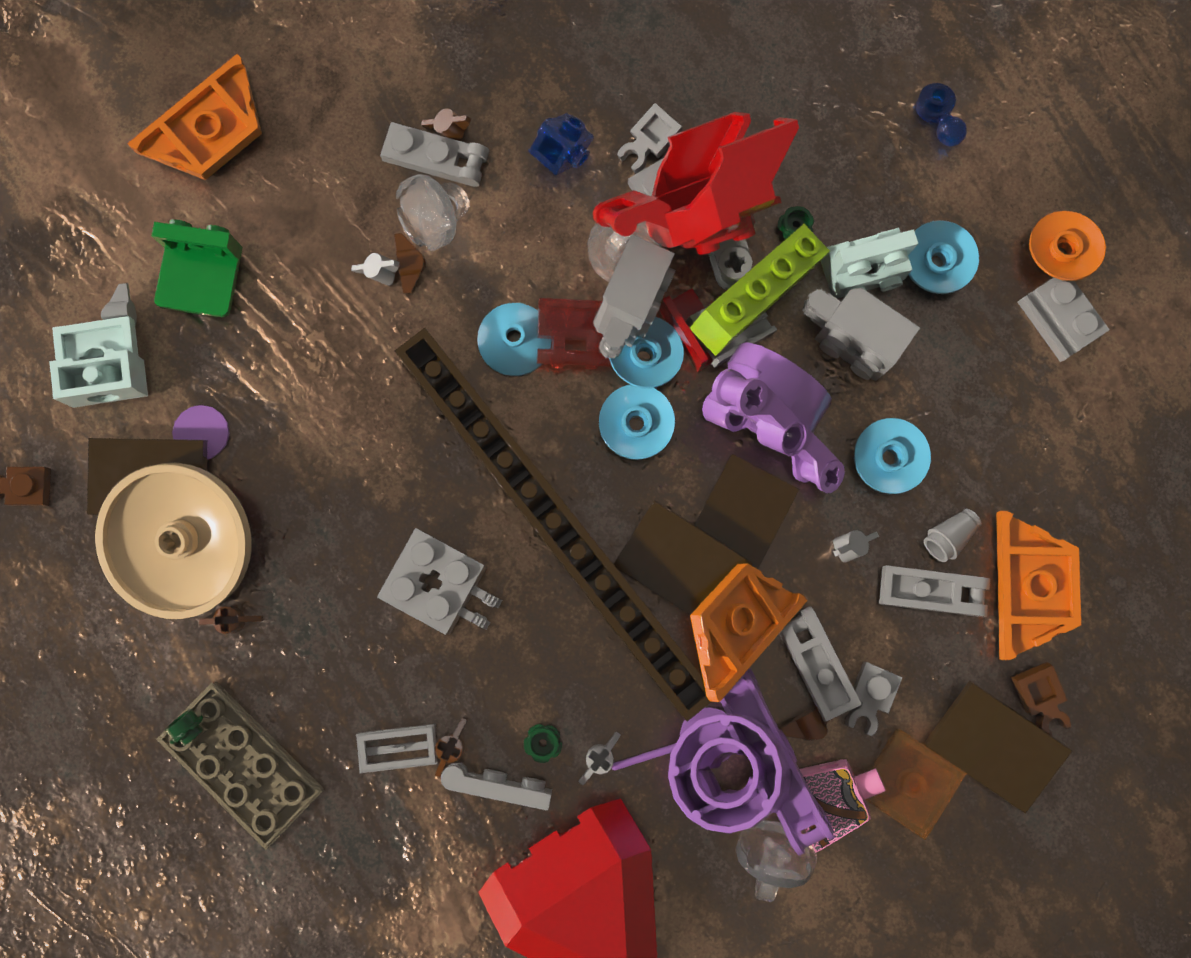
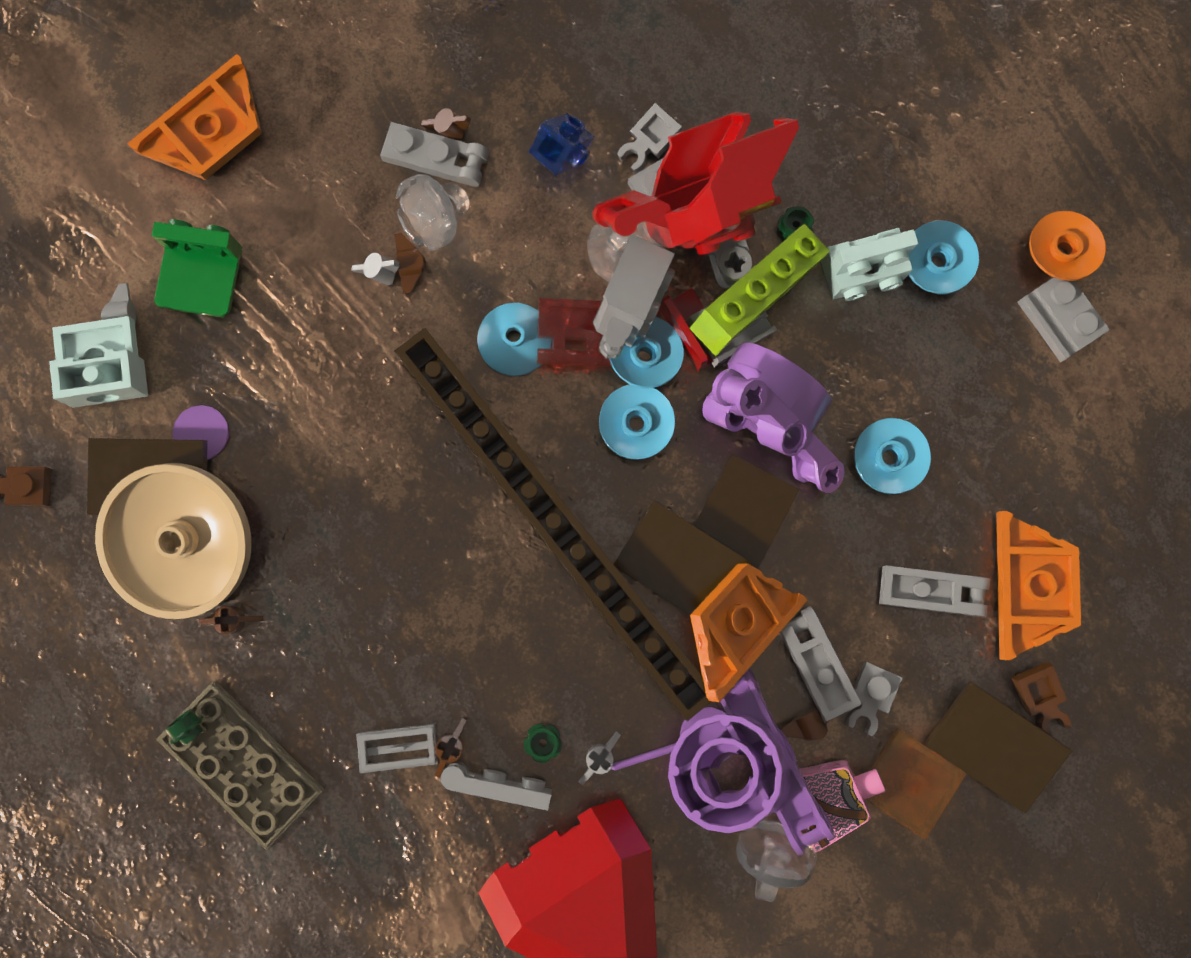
light grey hinge [377,528,502,635] -> none
light grey hinge [802,288,920,381] -> none
light grey piece [833,530,879,563] -> none
clear blue plate [916,83,967,147] -> none
light grey cone [924,509,982,562] -> none

